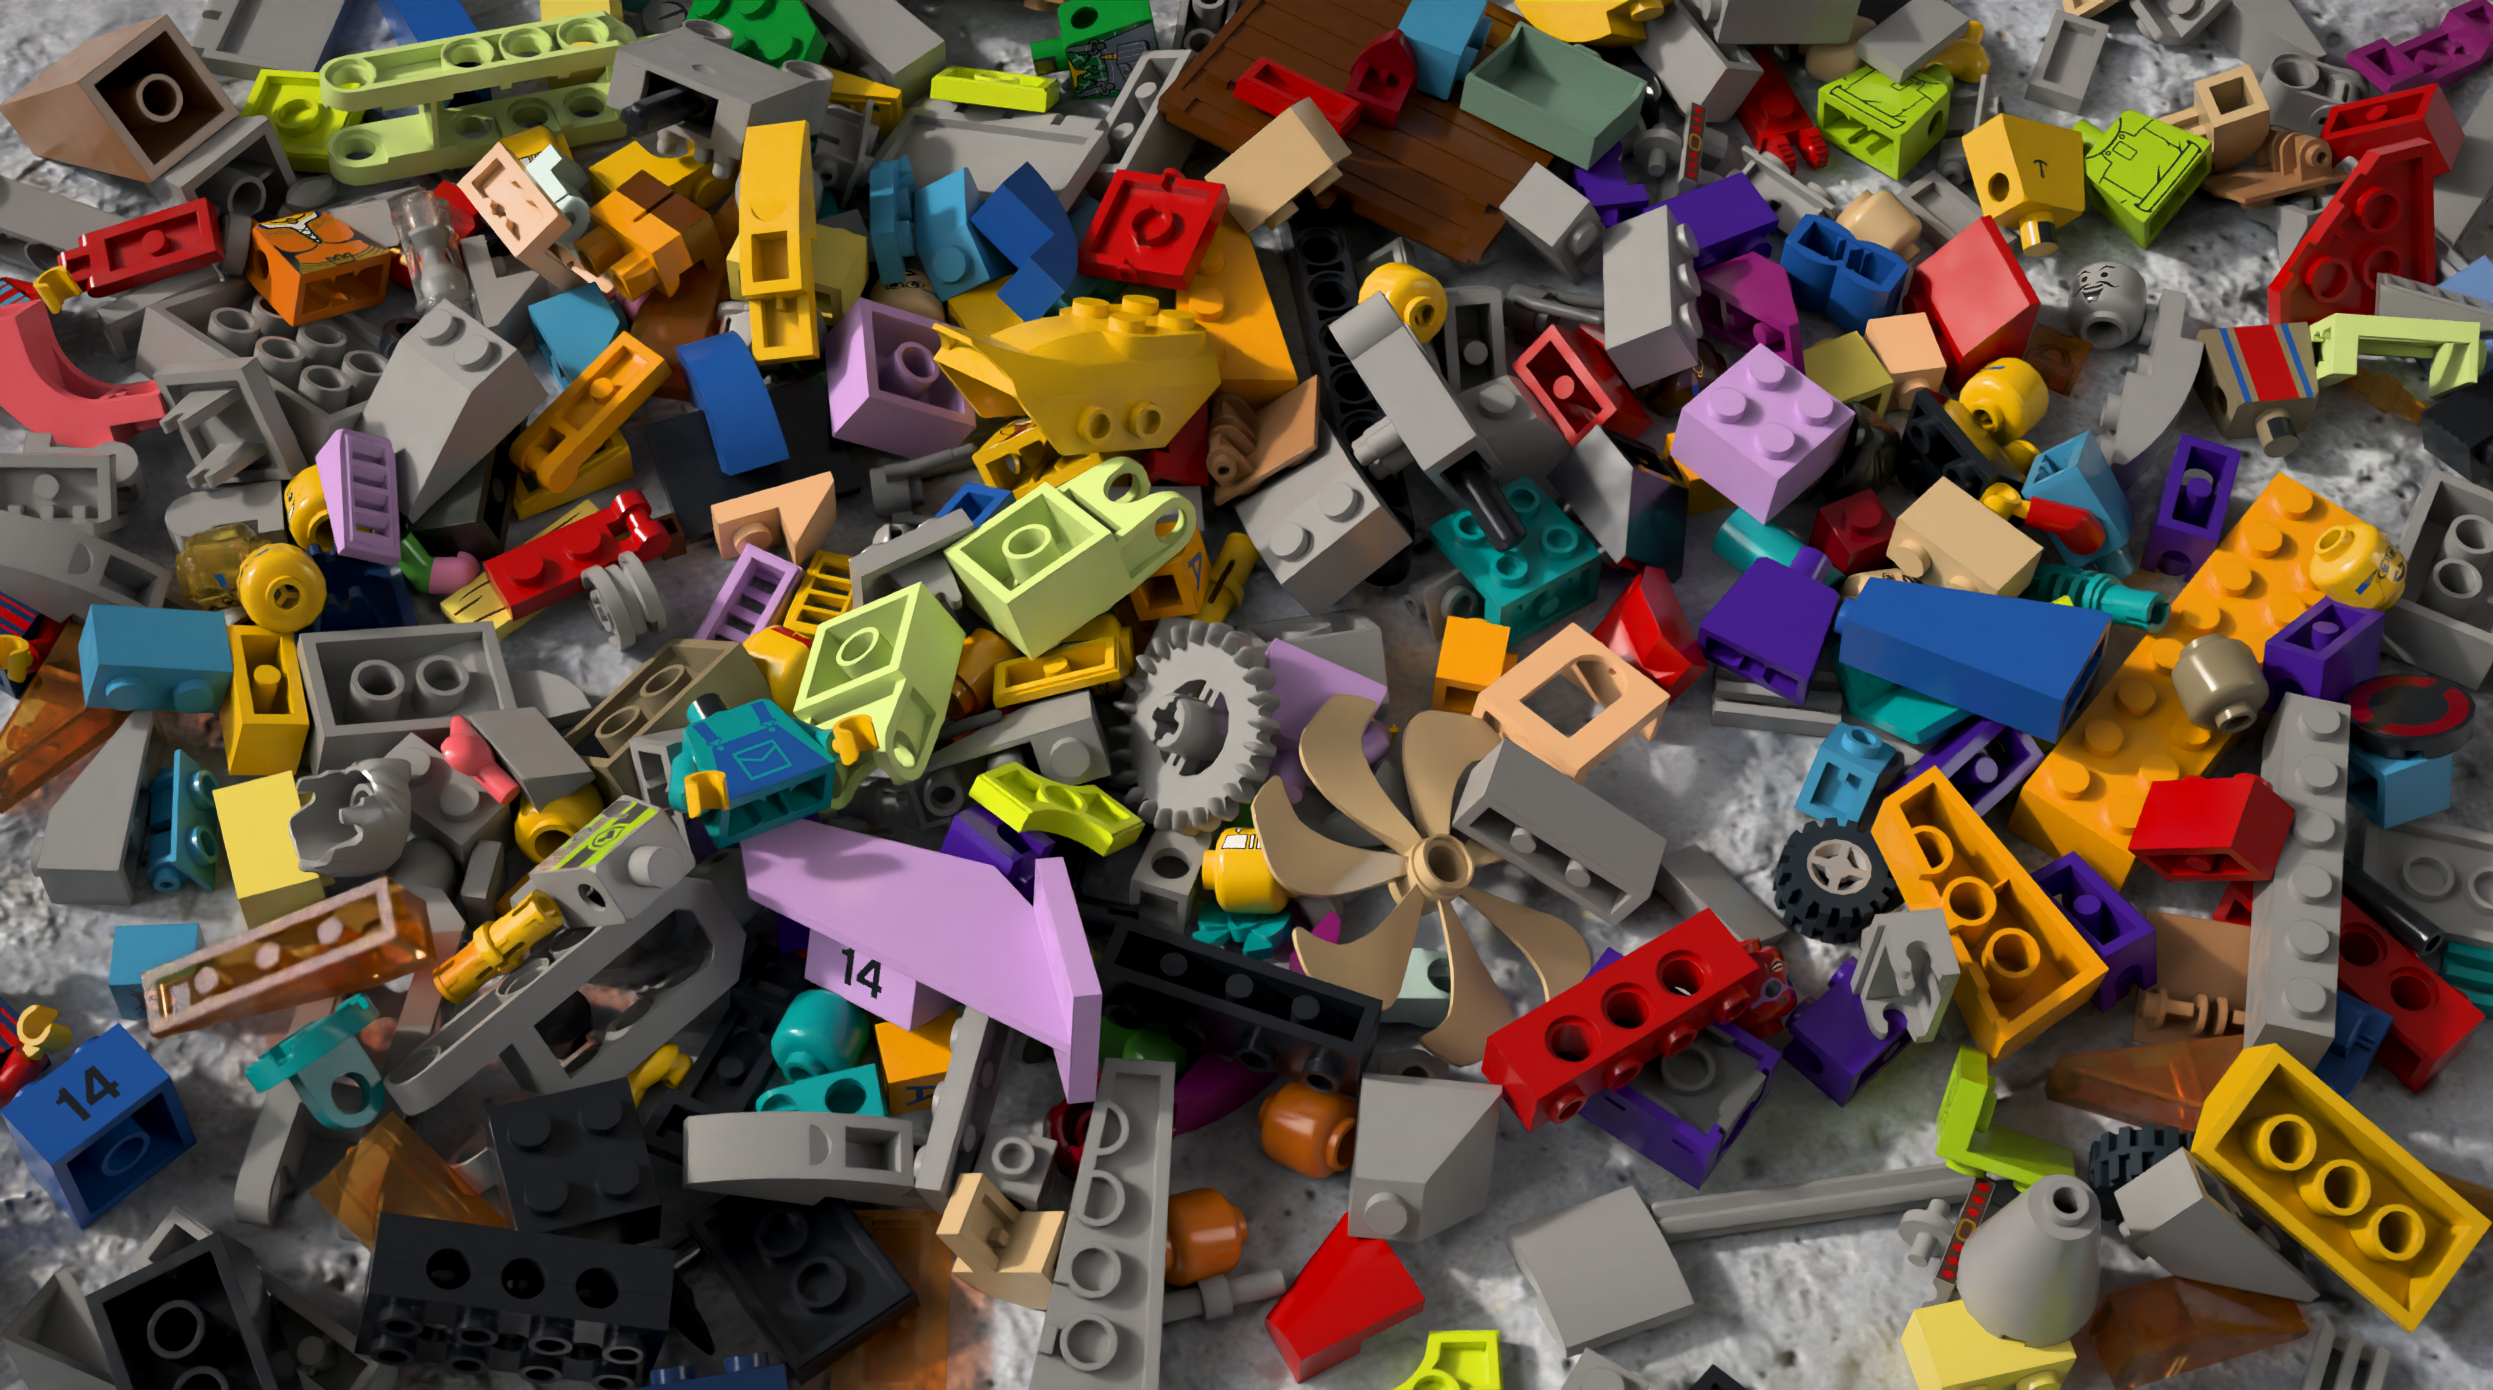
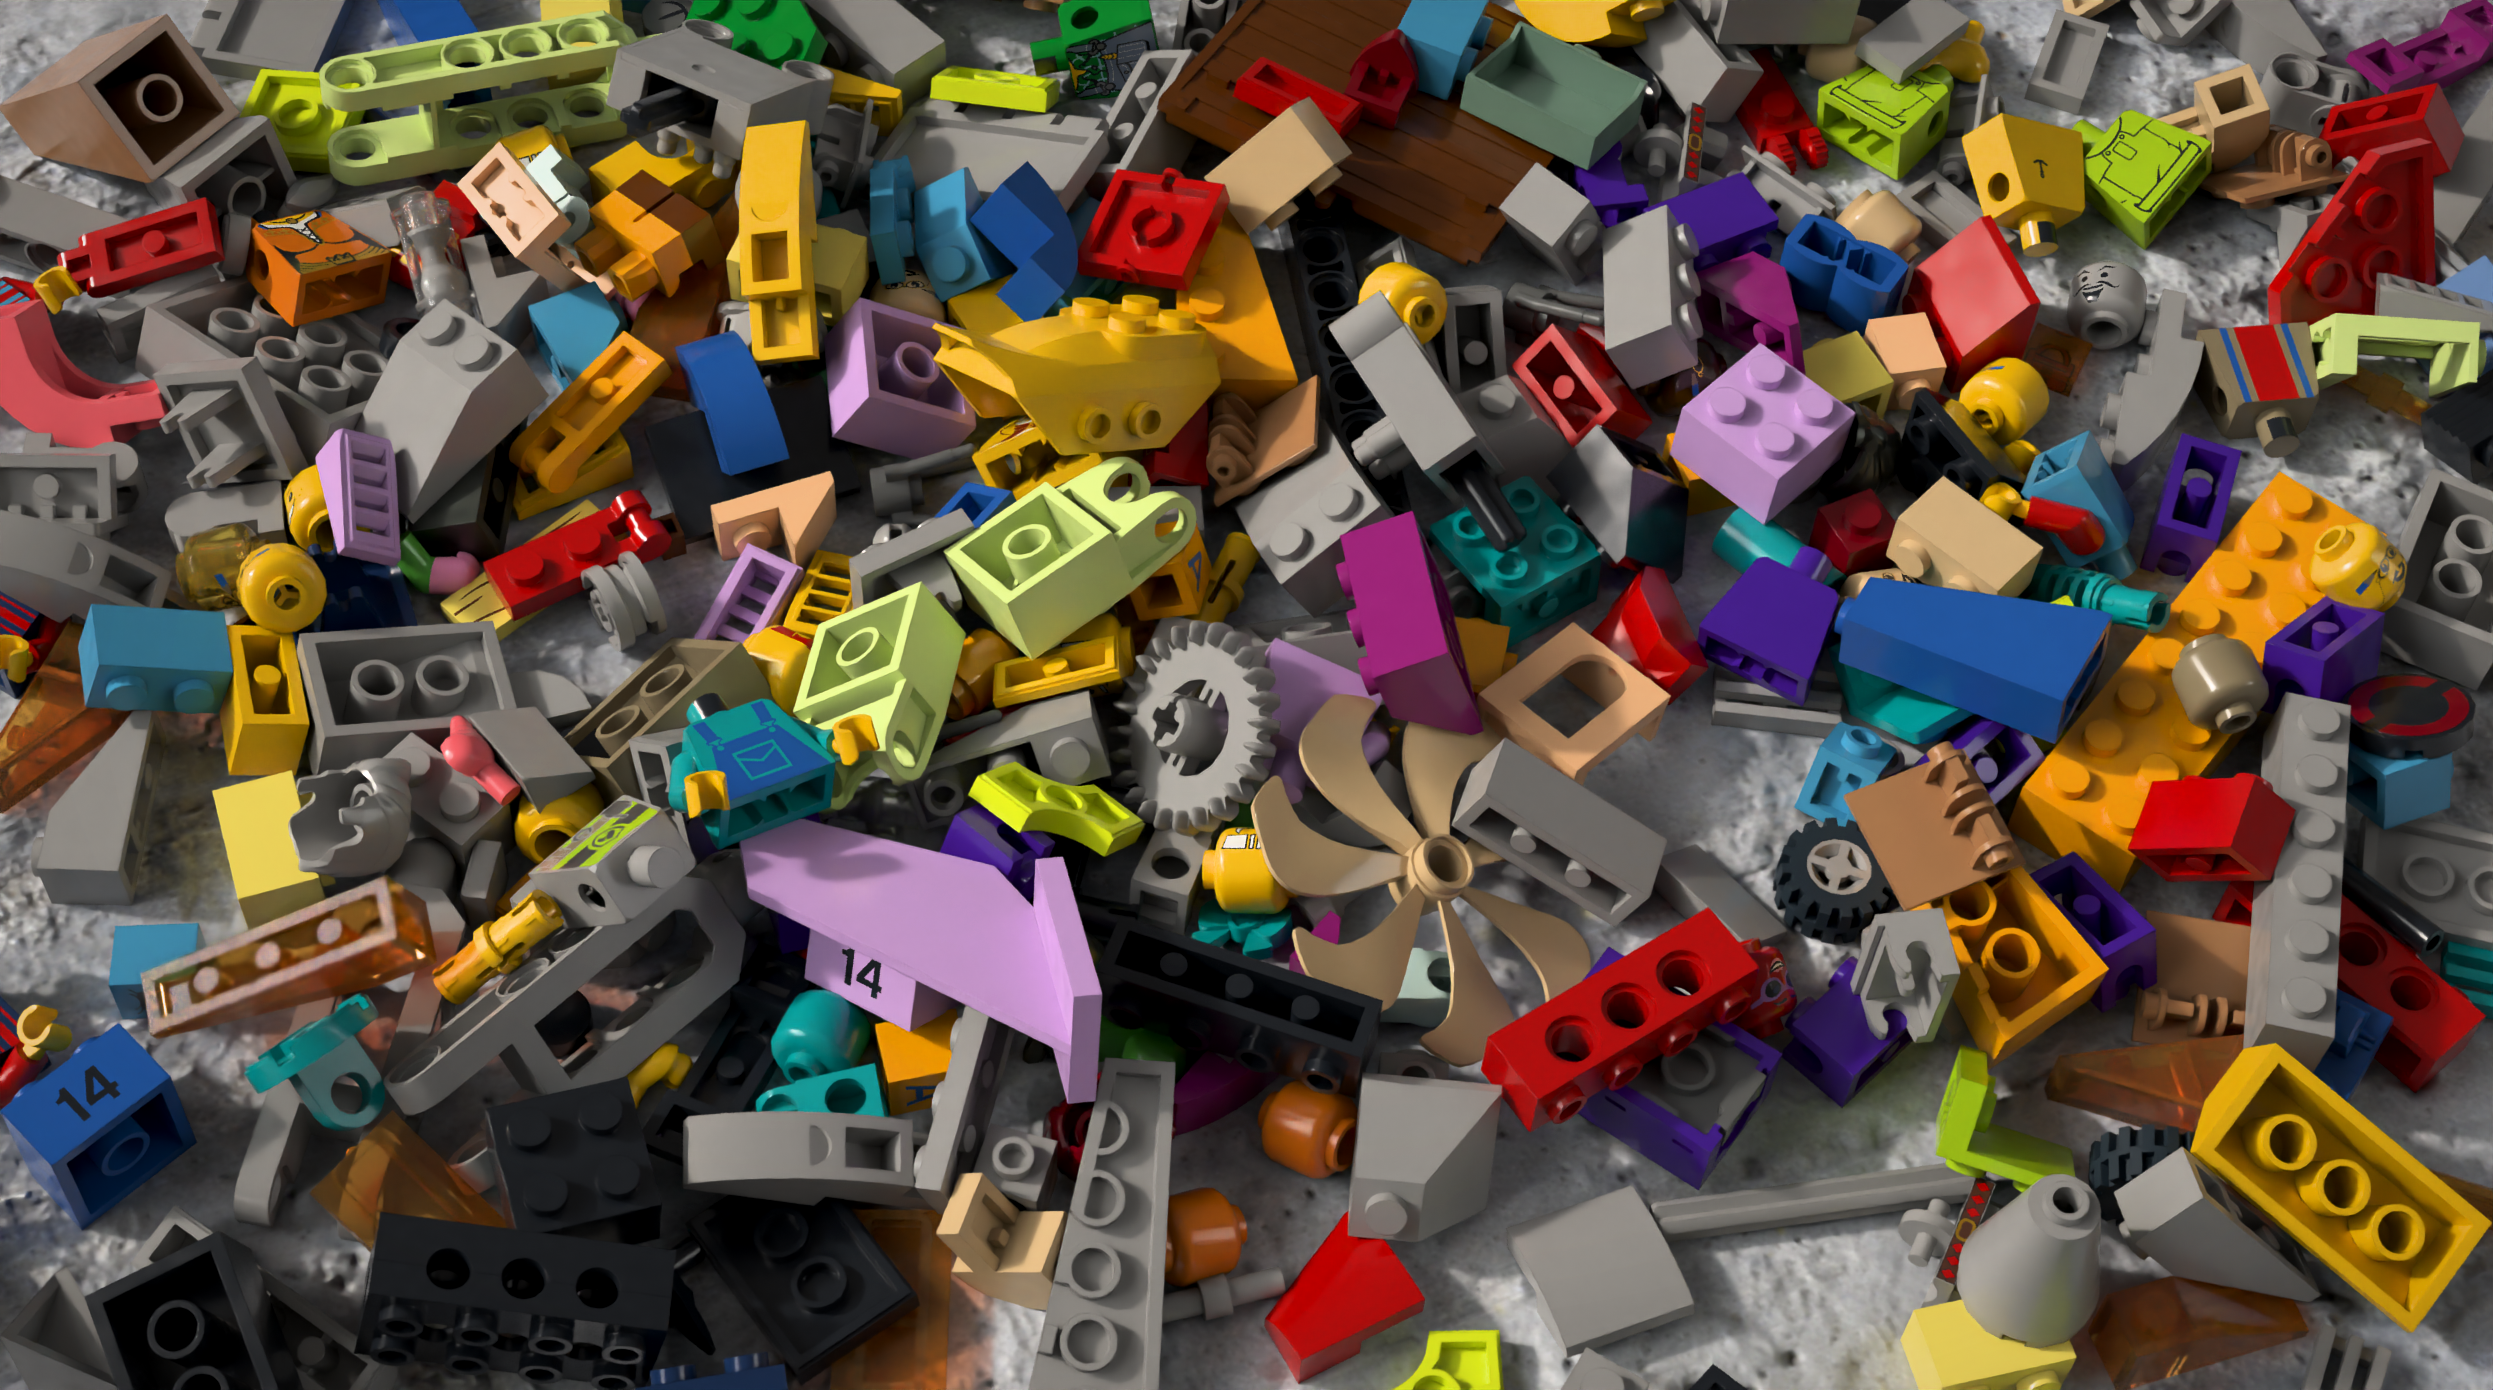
dark azure hinge [147,749,220,892] -> none
none -> magenta slope [1336,511,1484,735]
none -> medium nougat hinge [1843,741,2026,911]

